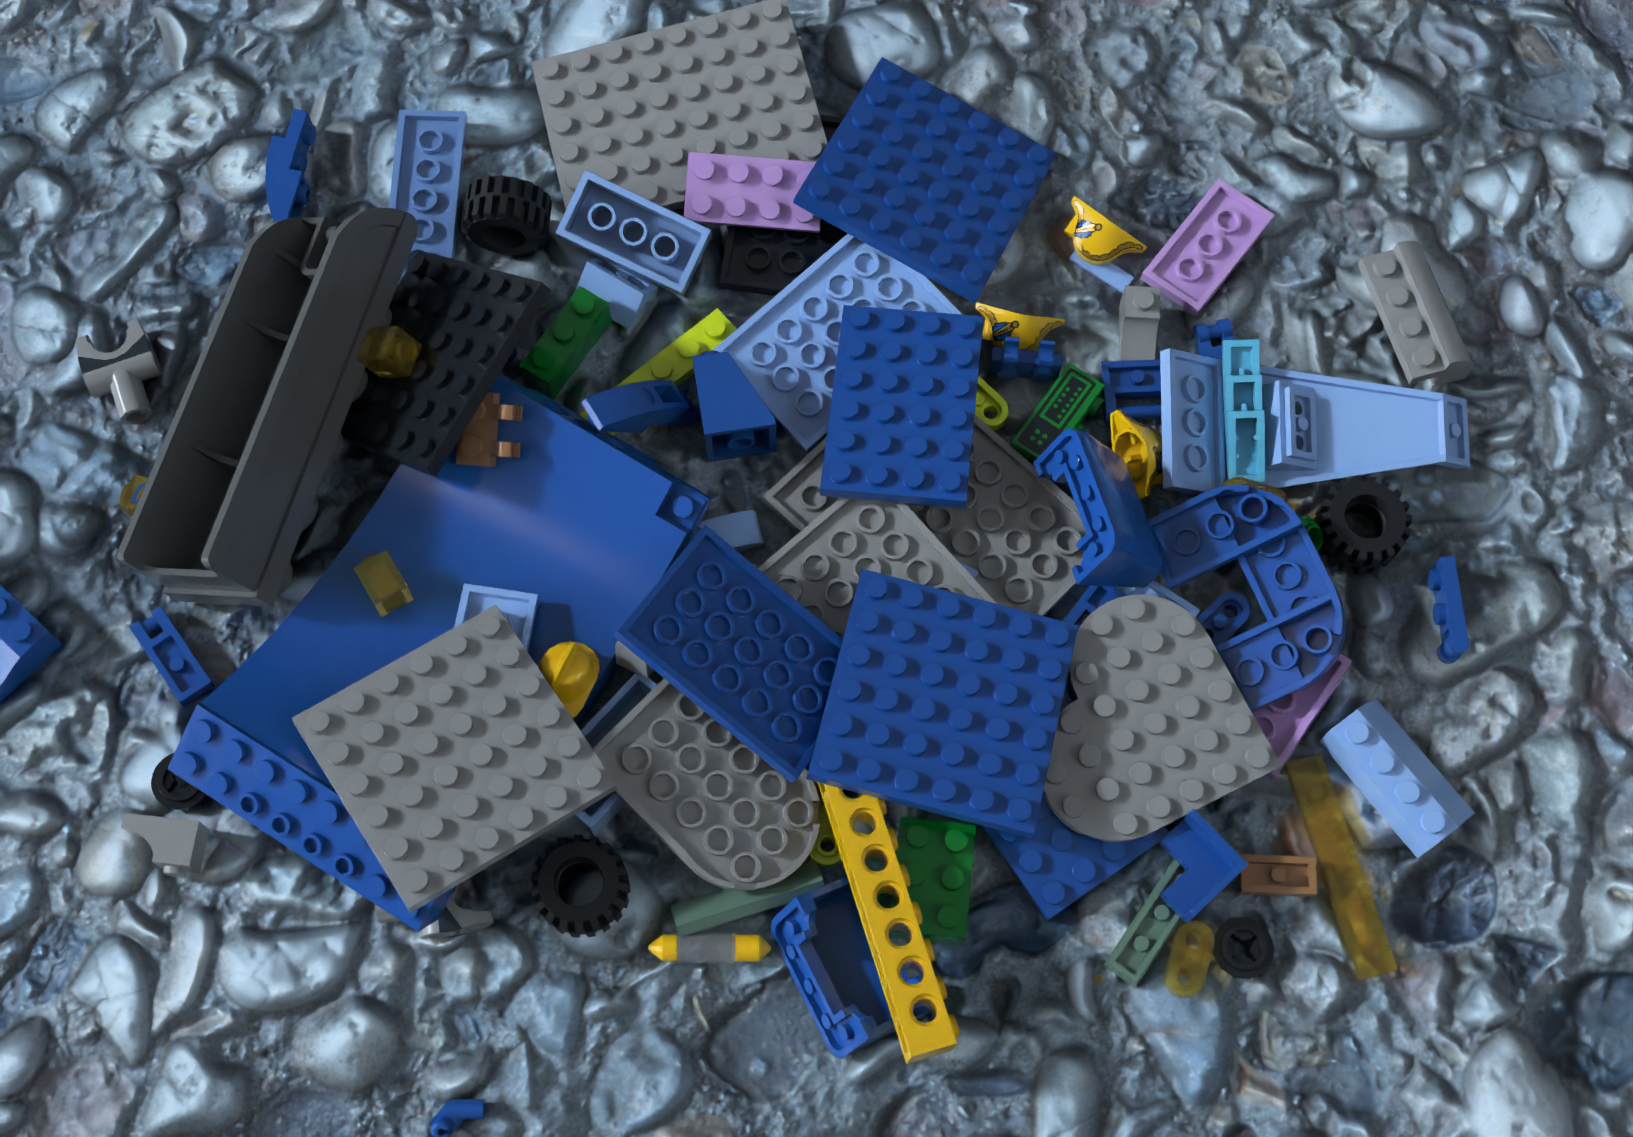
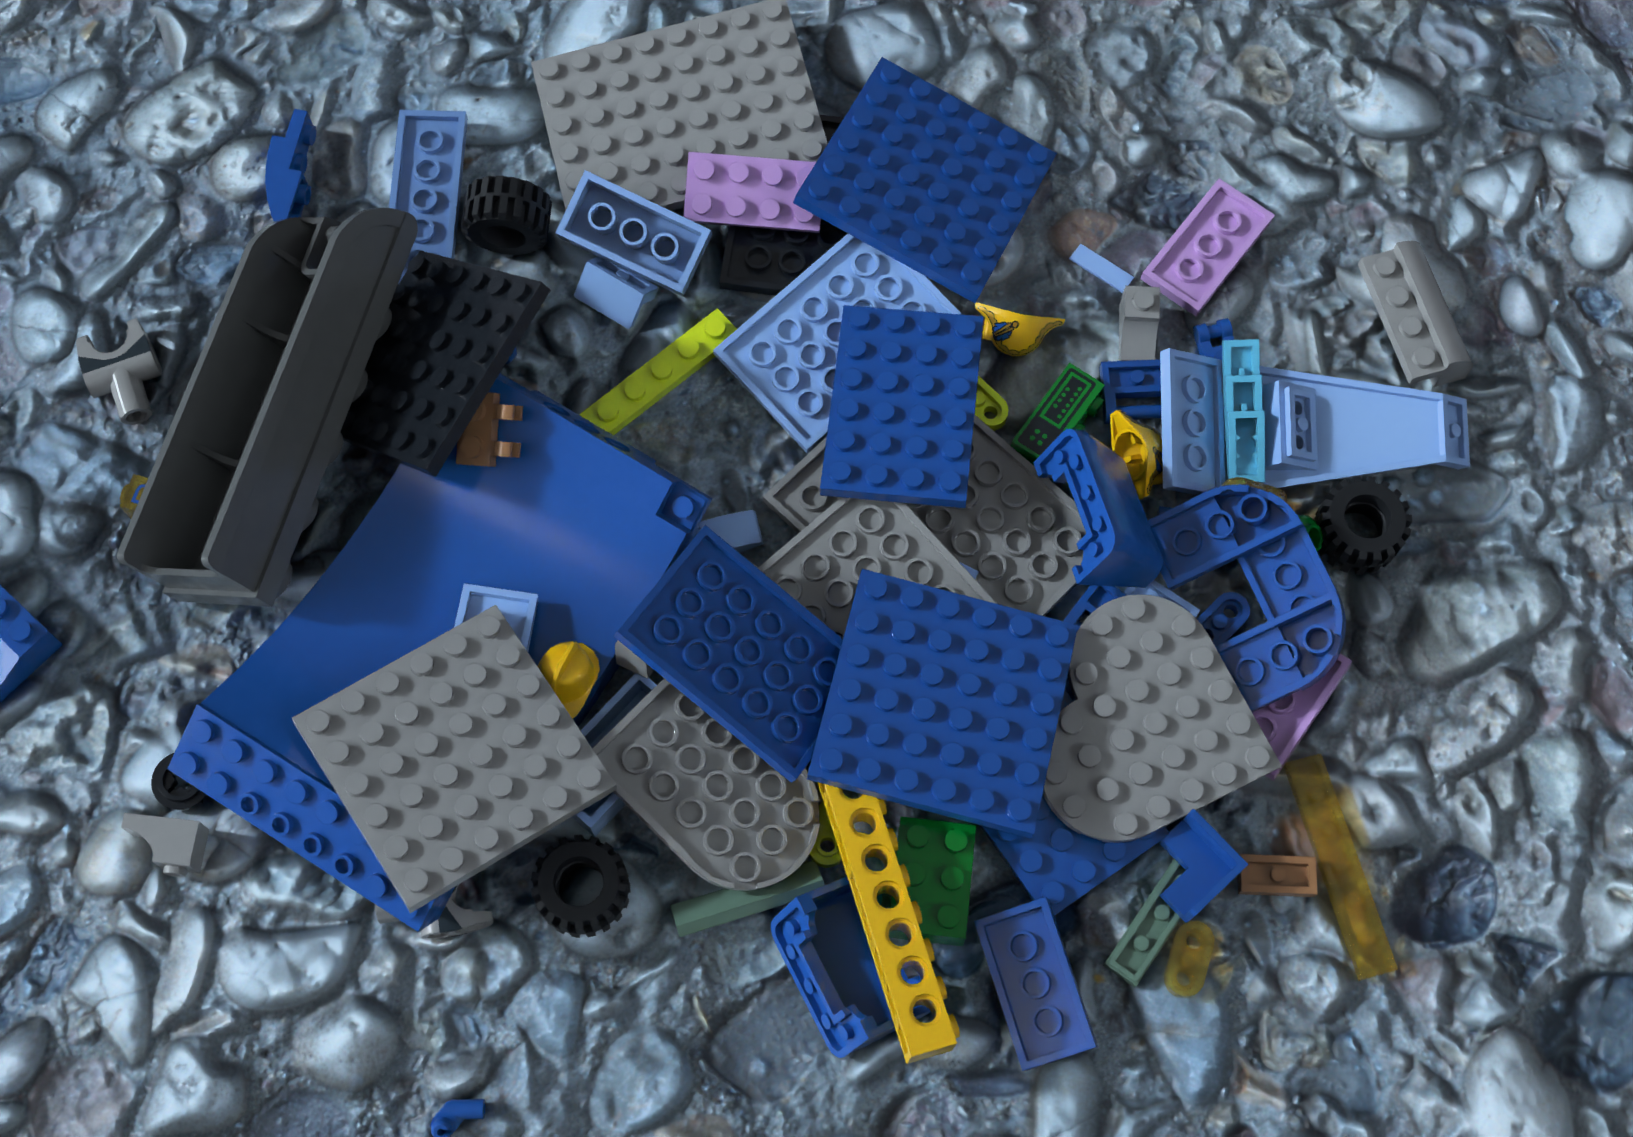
blue plate [129,606,215,707] -> none
clear yellow brick [353,550,414,618] -> none
clear yellow brick [356,326,422,378] -> none
green brick [520,286,612,400] -> none
blue slope [581,380,701,433] -> none
piece [648,932,771,964] -> none
blue slope [692,350,777,462] -> none
blue plate [989,337,1062,383] -> none
yellow hat [1064,196,1147,265] -> none
black gear [1212,917,1274,979] -> none
light blue slope [1319,698,1475,858] -> none
blue plate [1427,556,1469,664] -> none
none -> blue plate [974,897,1098,1071]

